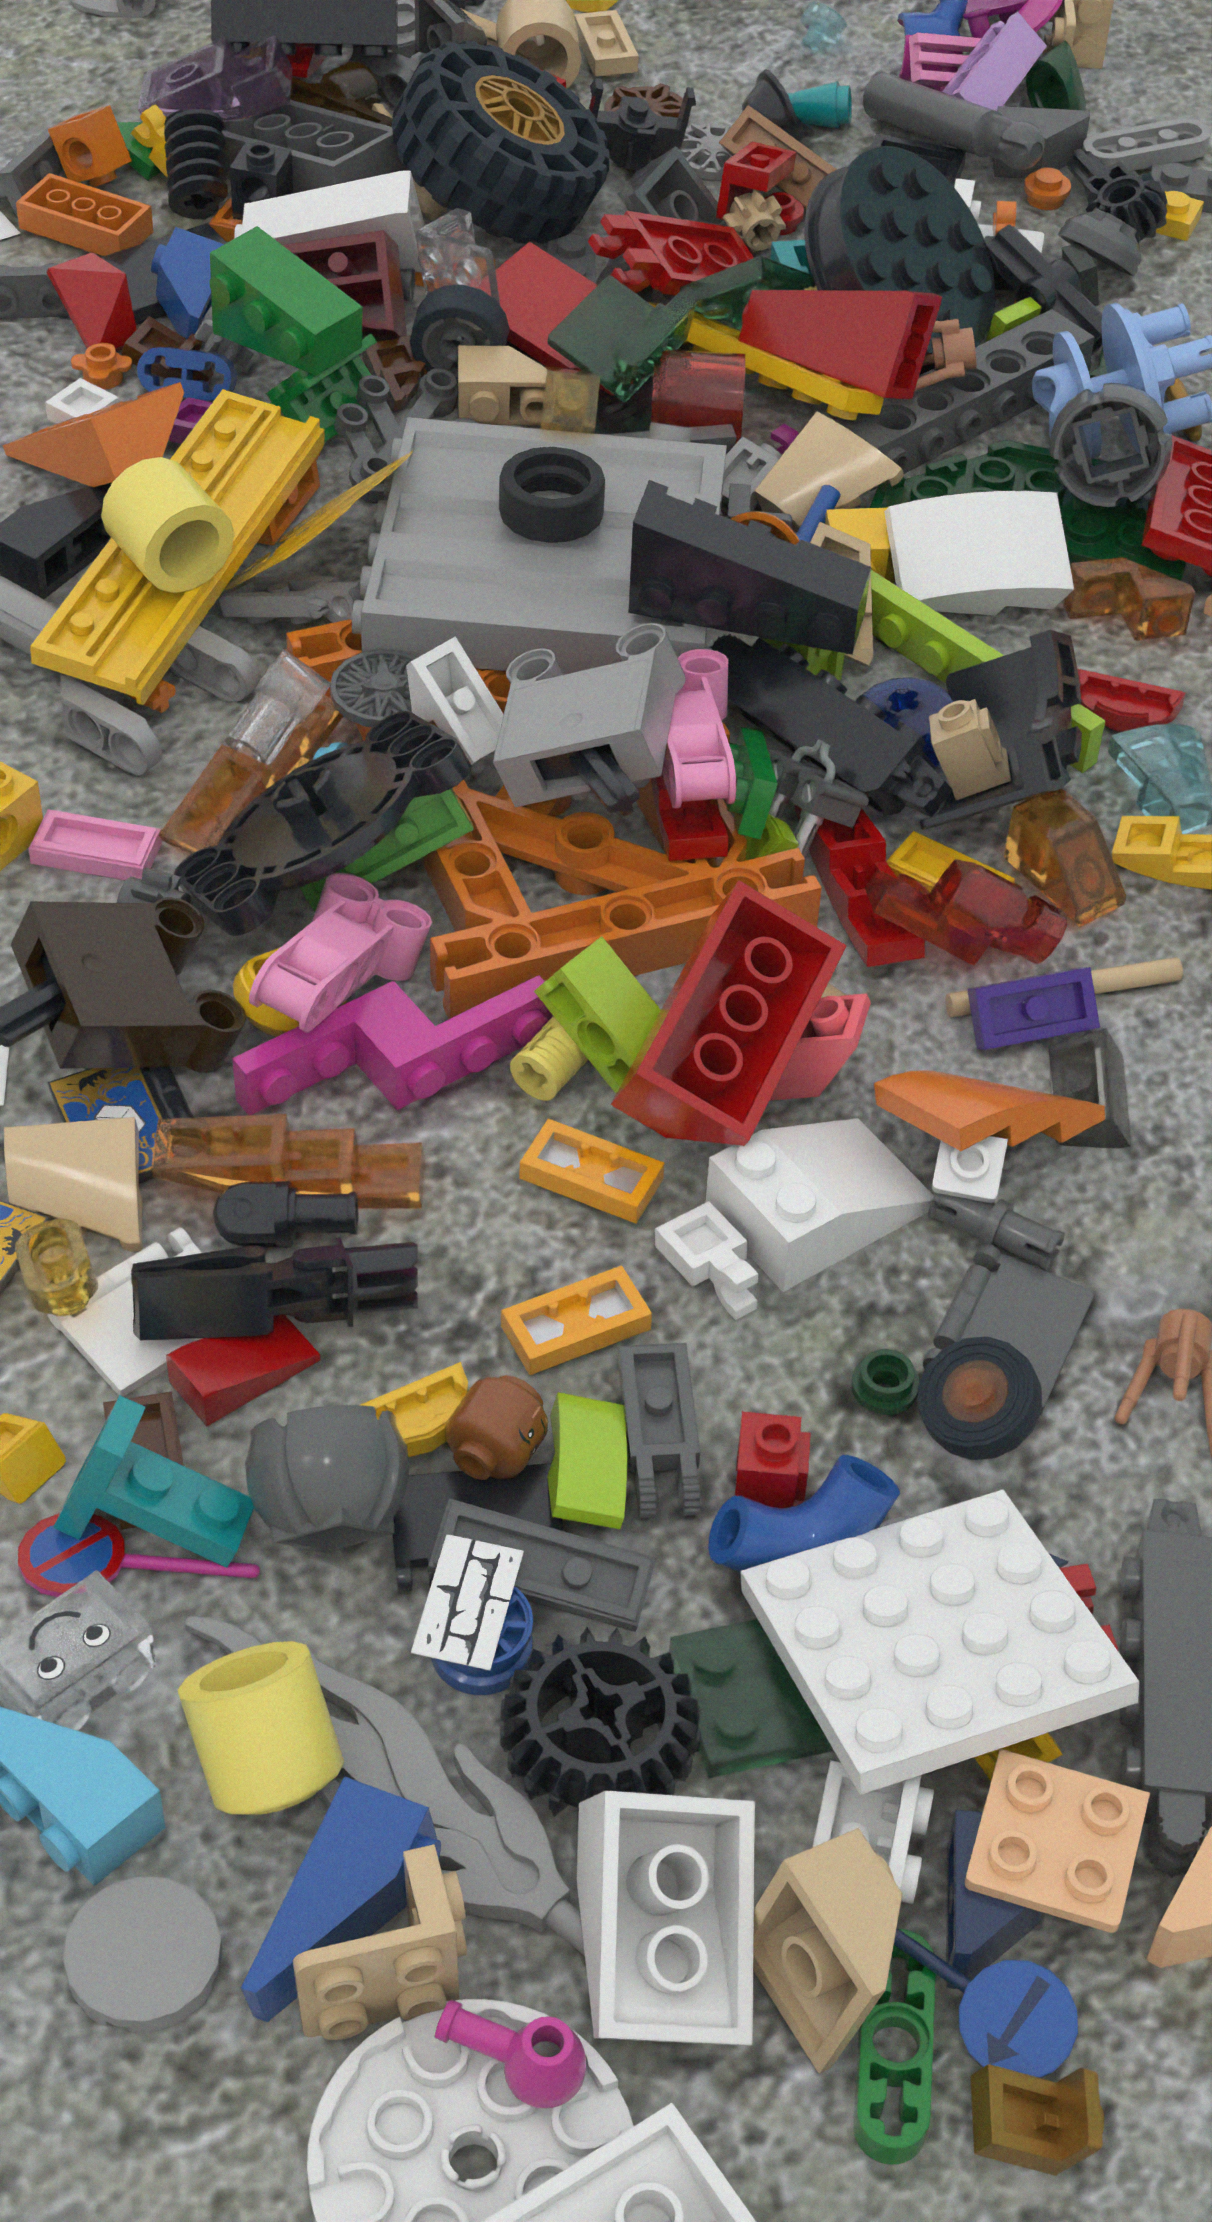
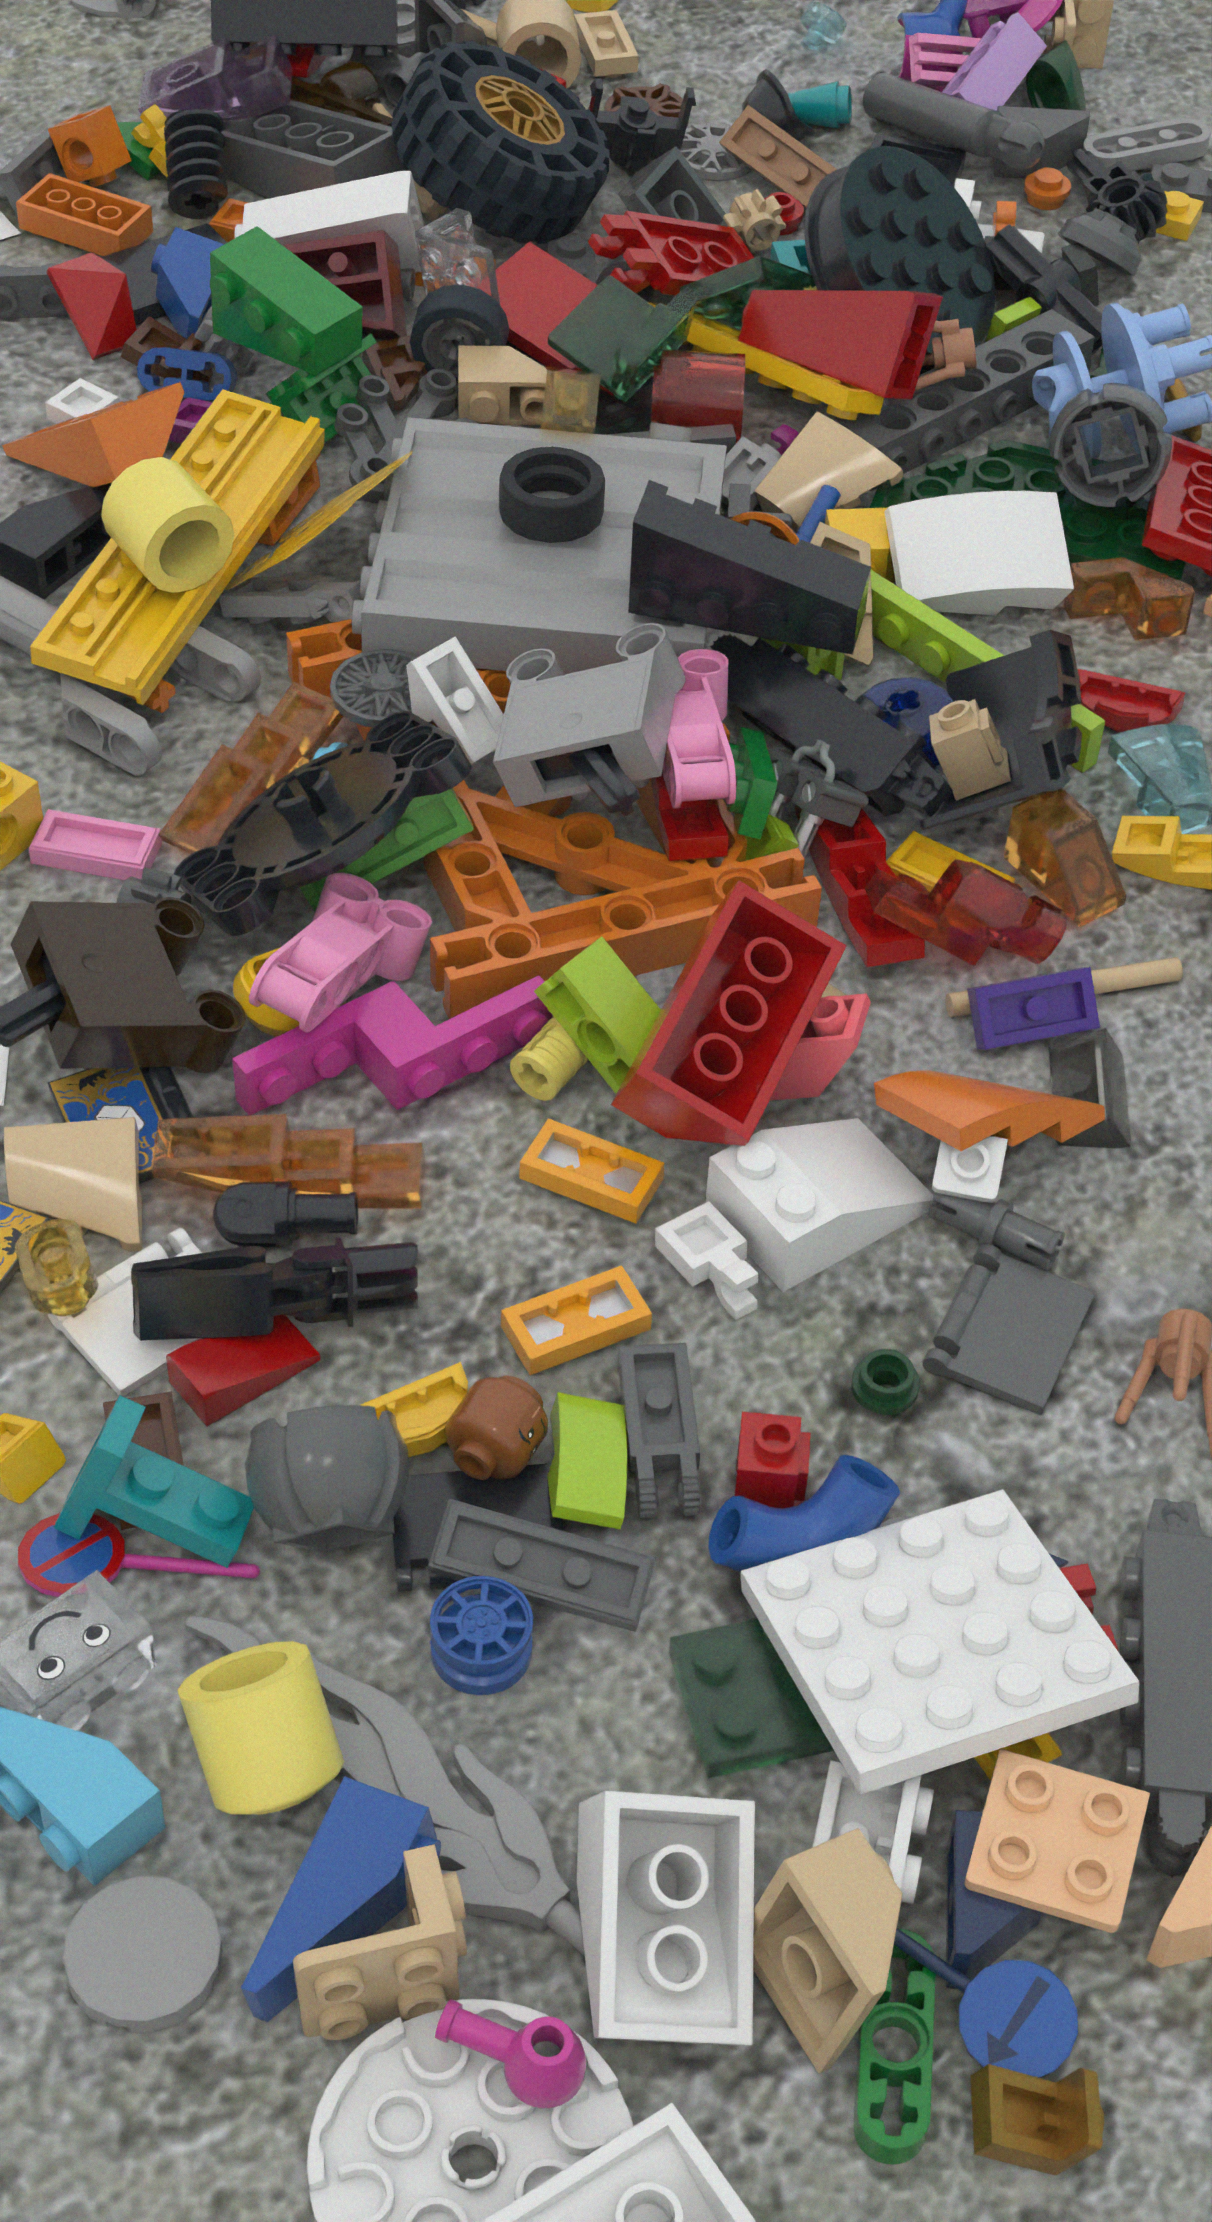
orange plate [71,343,132,390] -> none
clear piece [224,648,331,770] -> none
black brick [230,142,293,220] -> none
white sticker [411,1534,524,1670] -> none
black gear [500,1627,701,1818] -> none
red panel [716,141,797,220] -> none
black wheel [918,1336,1042,1460] -> none

